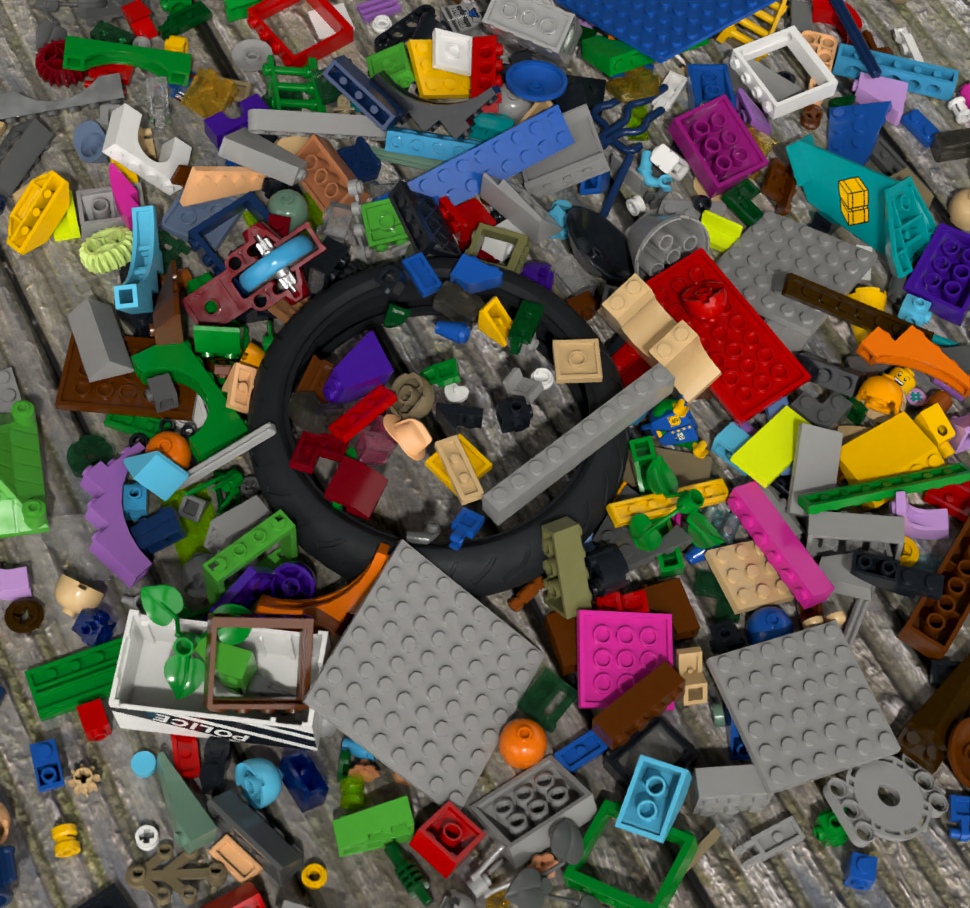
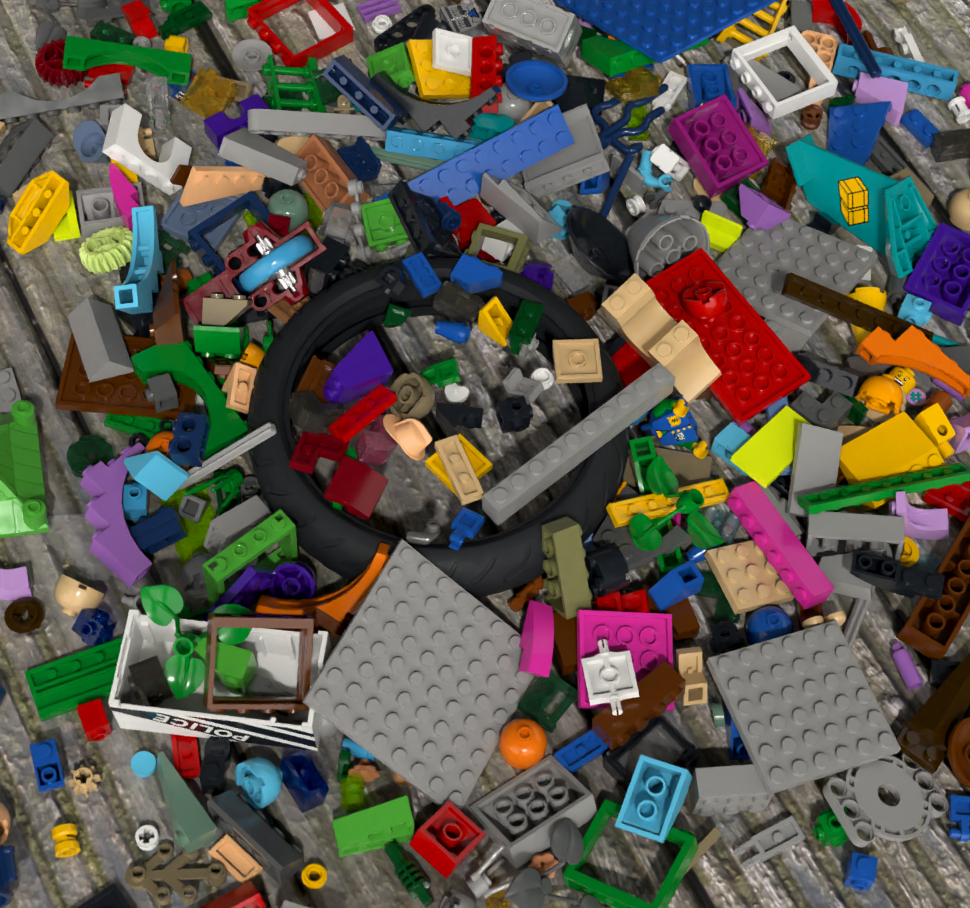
none -> clear smoke brick [127,655,174,706]
none -> dark blue brick [168,412,211,467]
none -> dark tan slope [202,293,253,326]
none -> dark blue cone [435,201,462,231]
none -> dark pink slope [519,600,554,677]
none -> white plate [581,639,639,716]
none -> blue slope [648,560,705,612]
none -> medium lavender slope [739,183,792,231]
none -> medium lavender cylinder [892,642,924,691]

